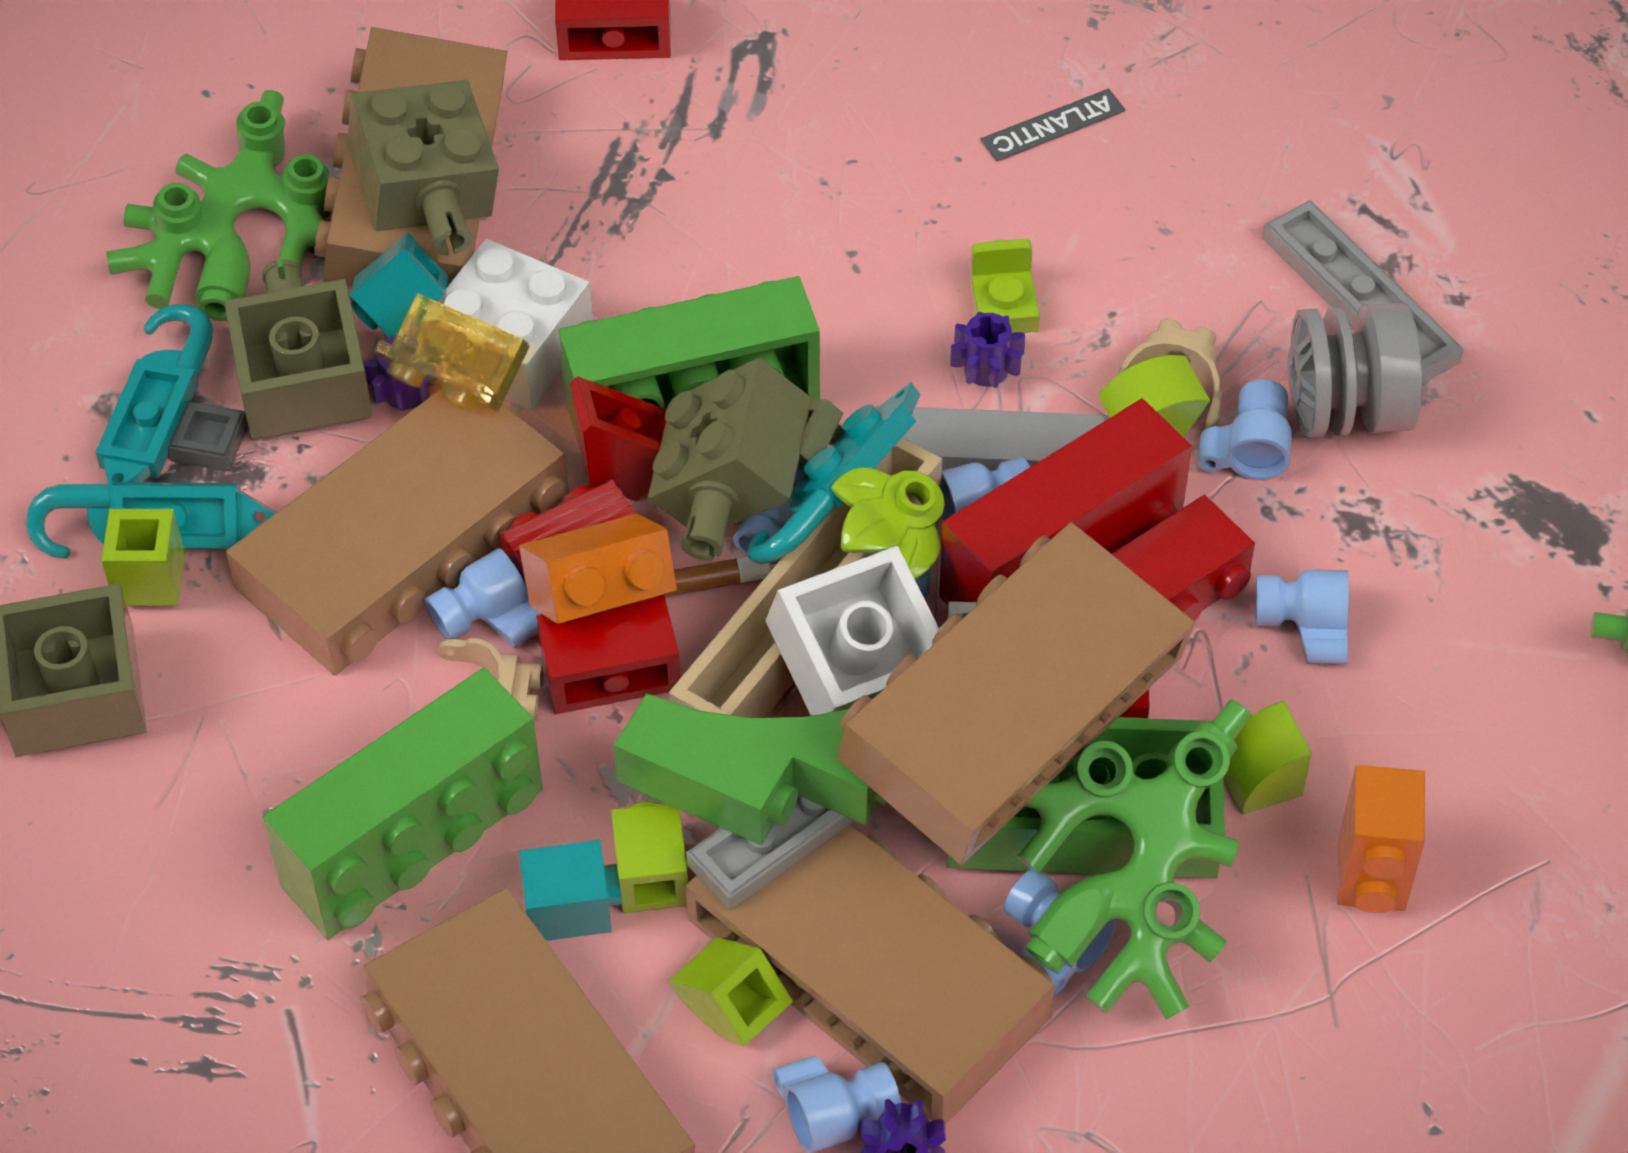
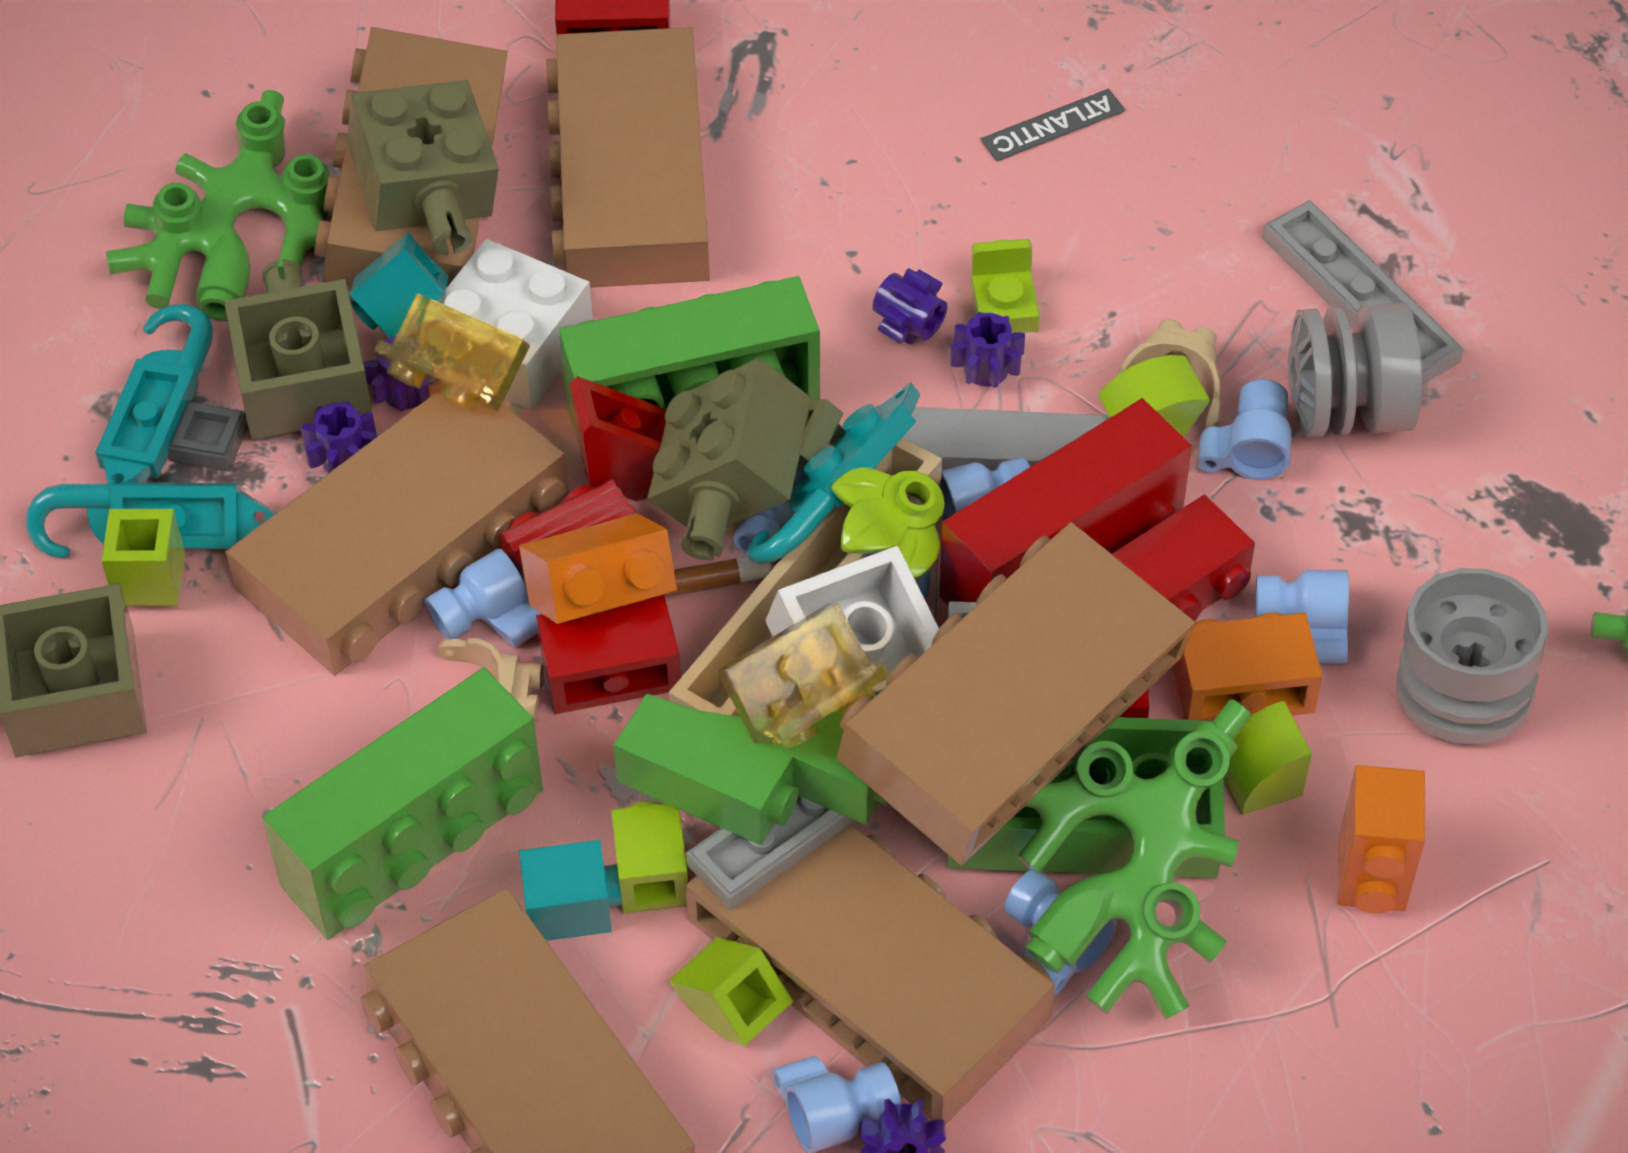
none -> dark purple gear [301,401,378,473]
none -> medium nougat brick [546,27,710,288]
none -> clear yellow bracket [716,603,890,749]
none -> dark purple gear [872,268,948,345]
none -> orange brick [1173,612,1323,721]
none -> light grey wheel [1396,568,1548,744]

